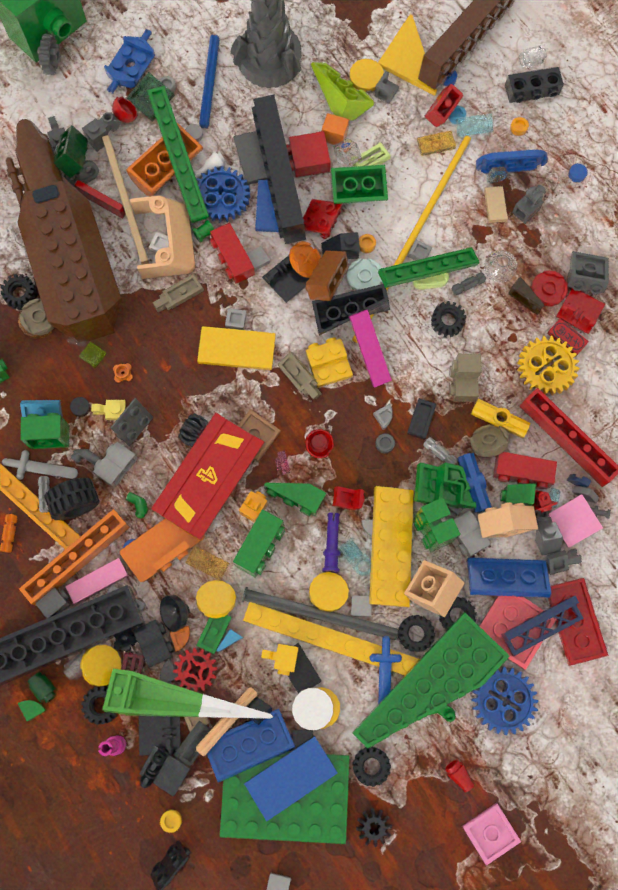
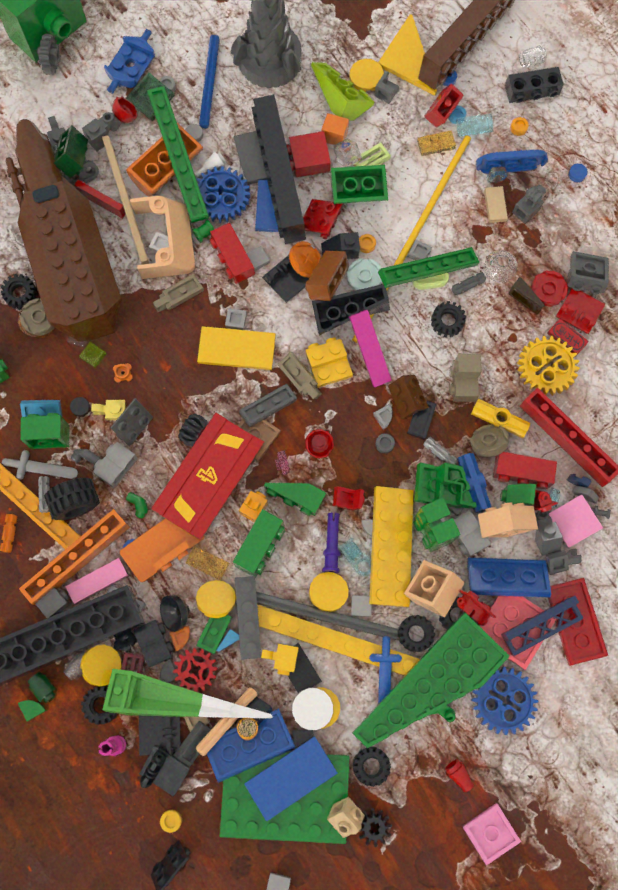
none -> dark grey plate [235,576,261,660]
none -> tile [237,718,258,740]
none -> dark grey tile [239,384,297,428]
none -> tan brick [327,797,364,838]
none -> reddish brown bracket [388,374,429,419]
none -> red hinge [457,590,496,626]

